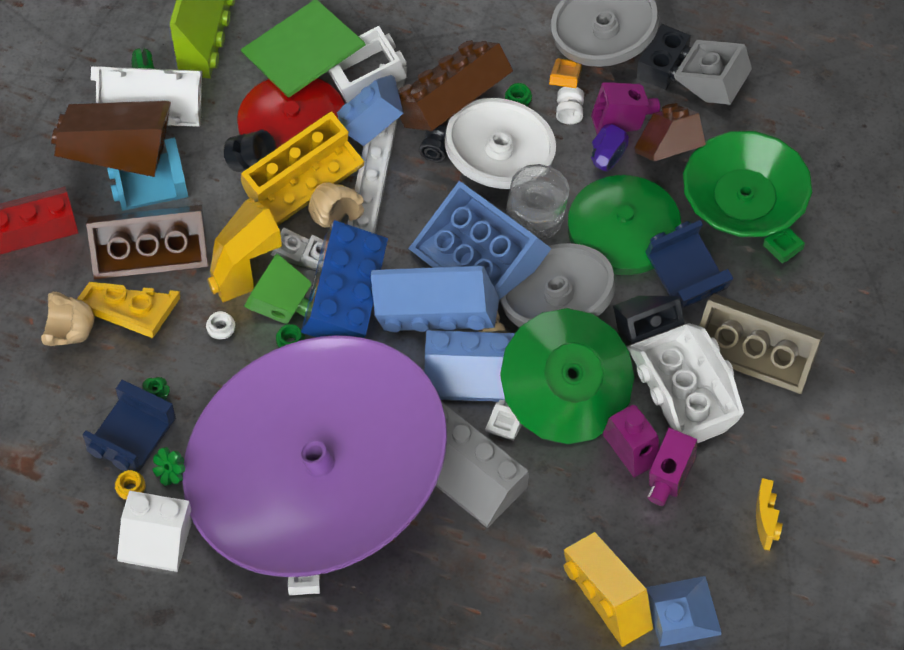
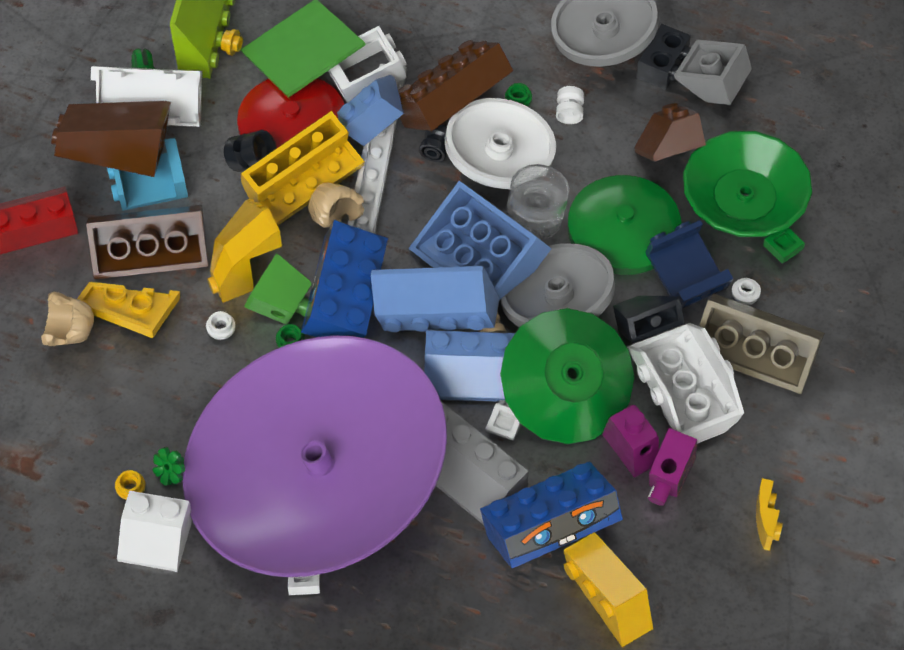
dark blue panel [83,380,176,473] -> none
green plate [142,377,170,400] -> none
white slope [271,227,323,270] -> none
light orange tile [549,58,582,88] -> none
magenta torso [591,82,660,135] -> none
dark purple rock [591,124,629,172] -> none
medium blue slope [645,576,722,647] -> none
none -> yellow plate [221,29,243,56]
none -> blue brick [480,461,623,569]
none -> white plate [732,278,761,306]

